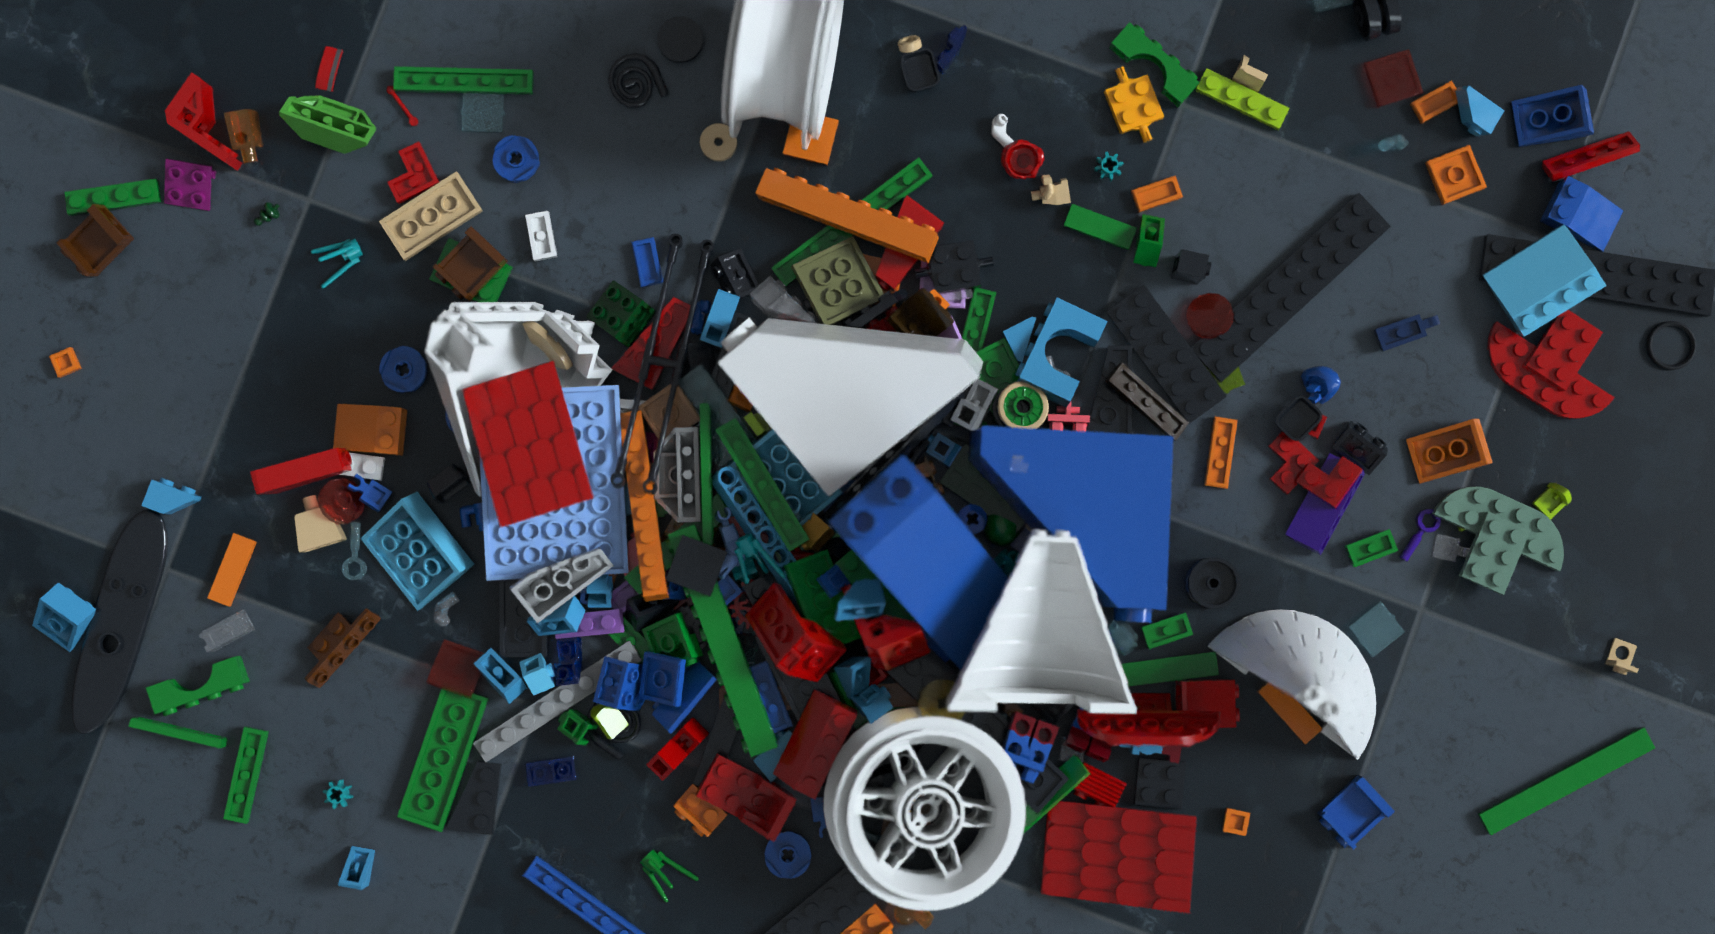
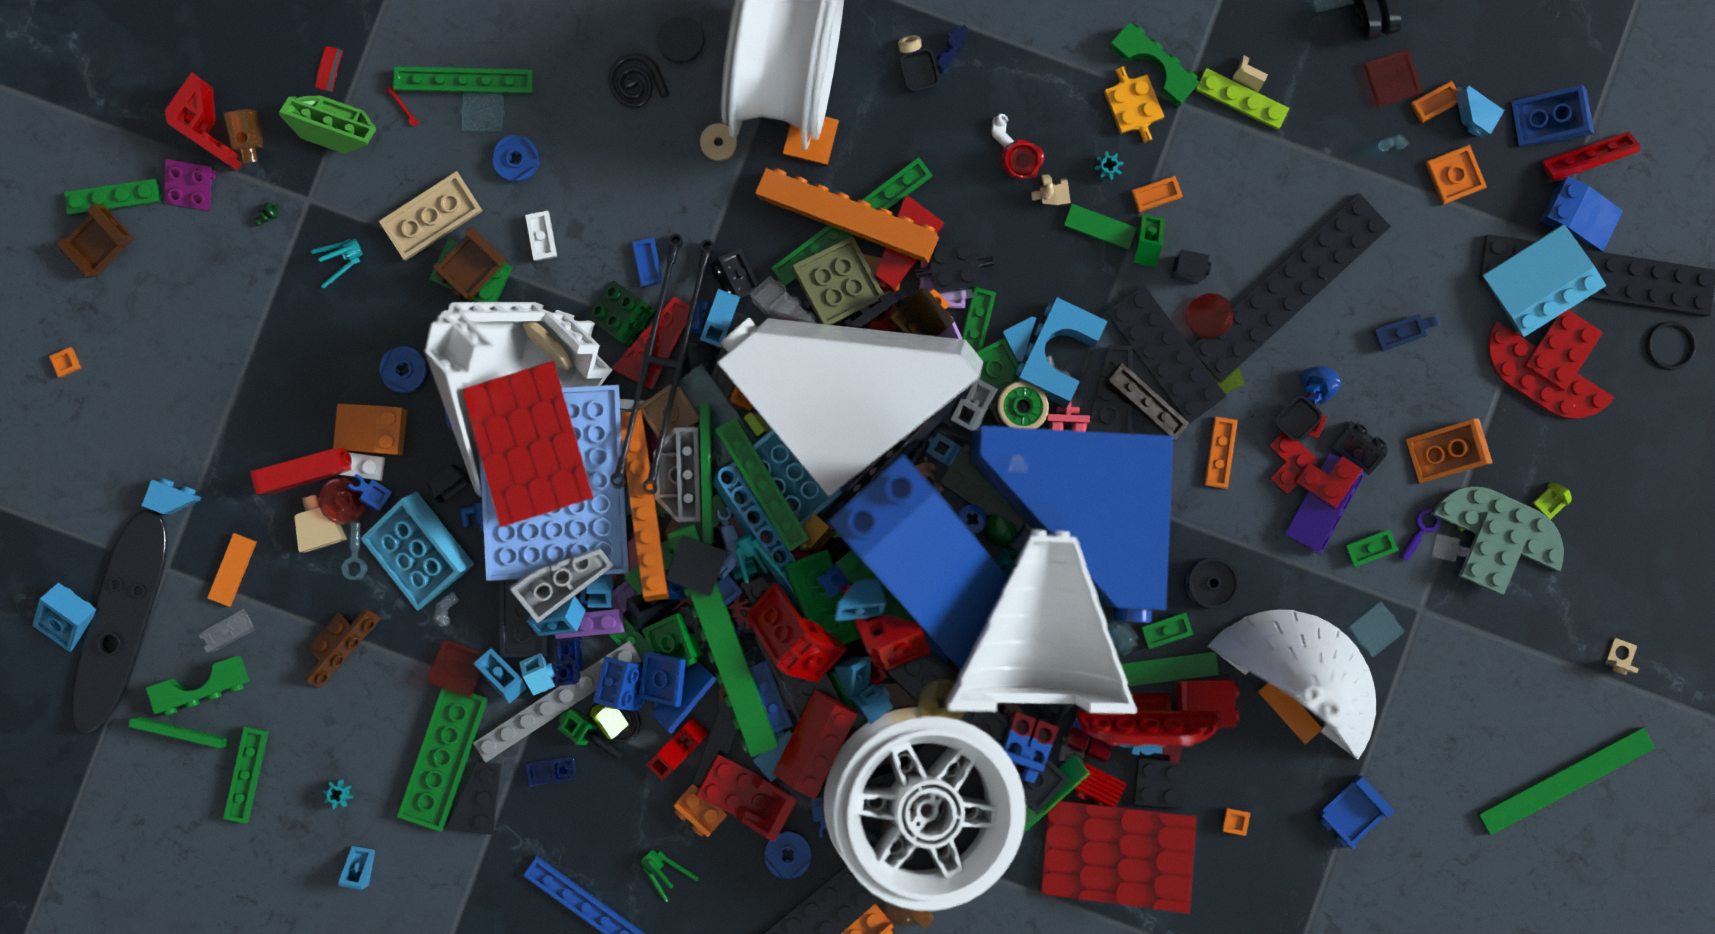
red plate [387,141,439,204] -> none

